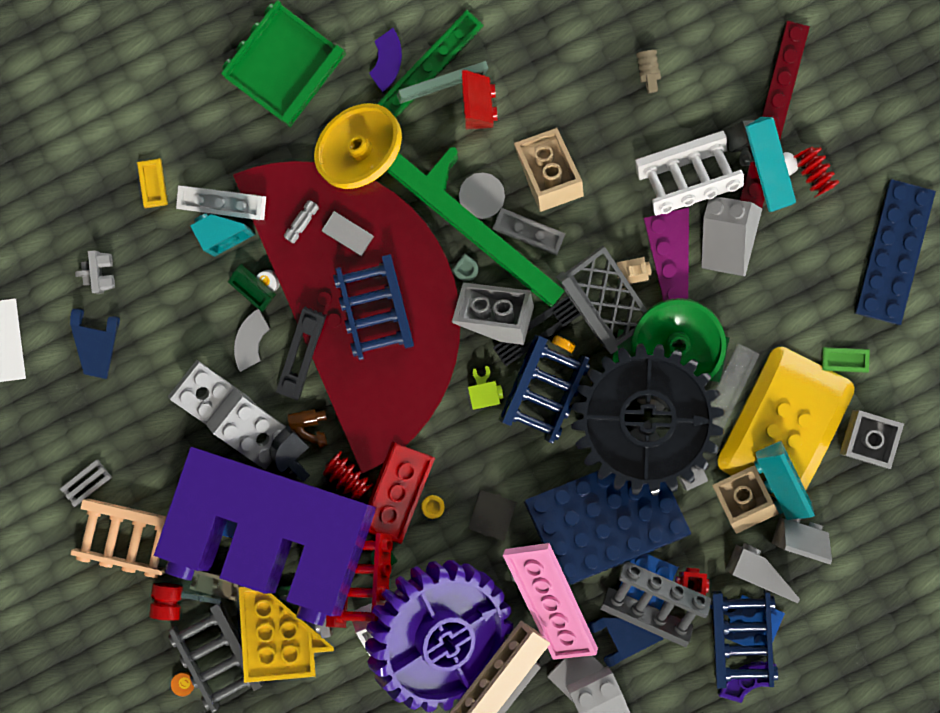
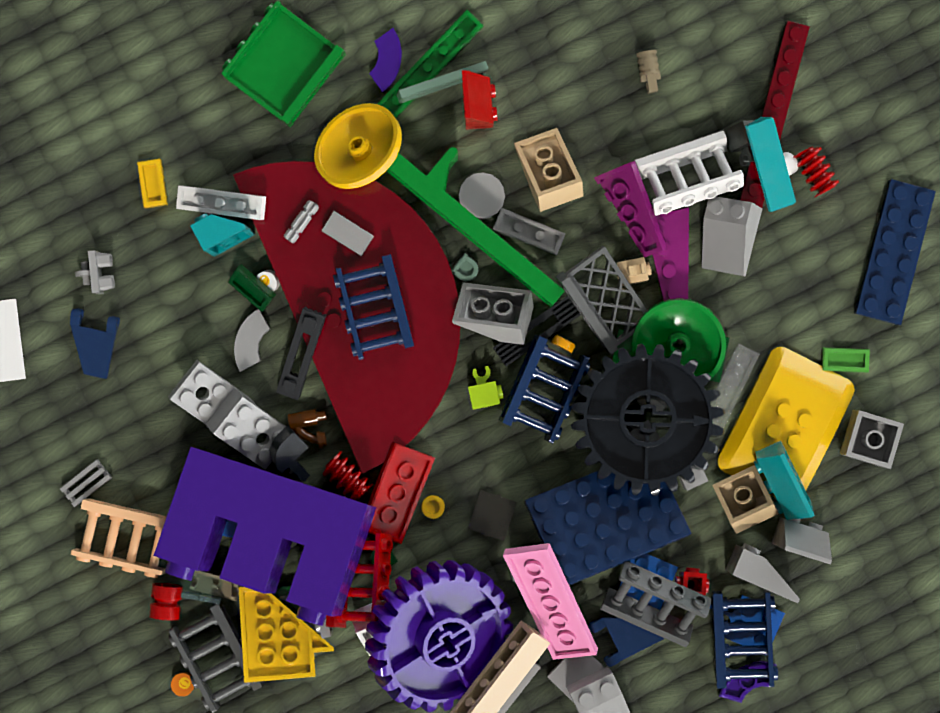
none -> magenta wing [594,161,667,257]

